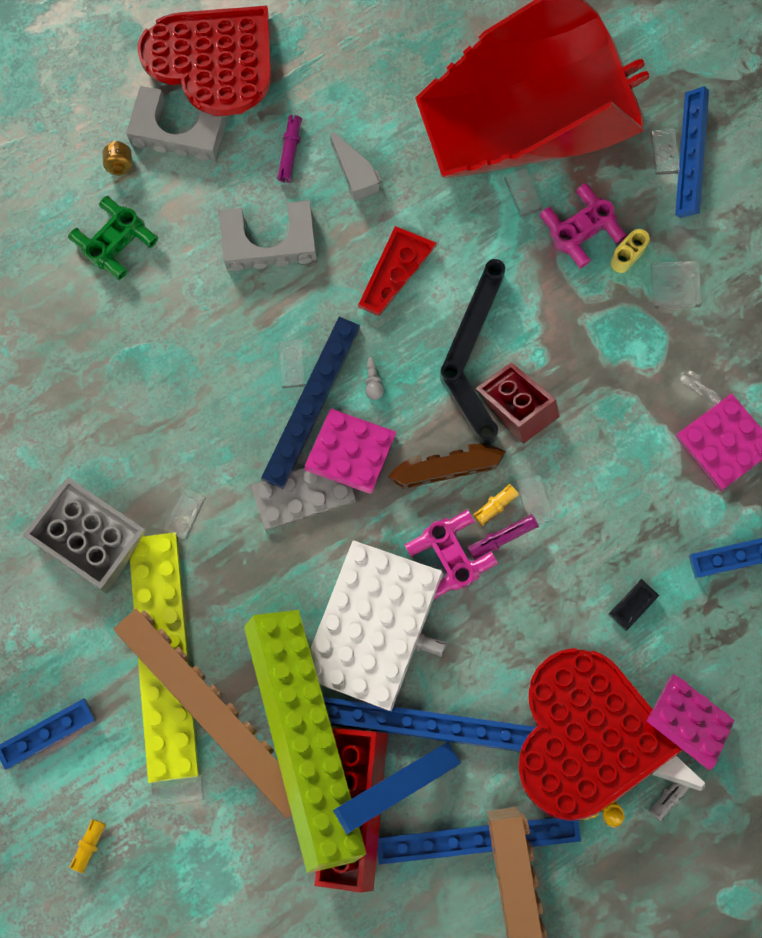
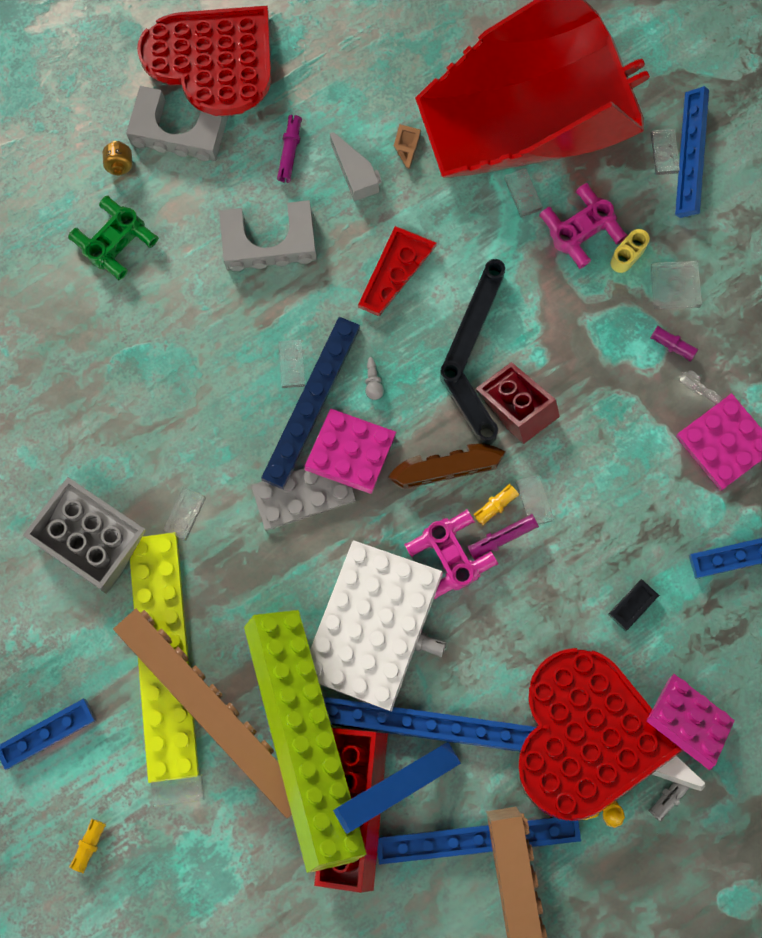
none -> medium nougat slope [394,124,421,169]
none -> magenta pin [650,326,699,362]

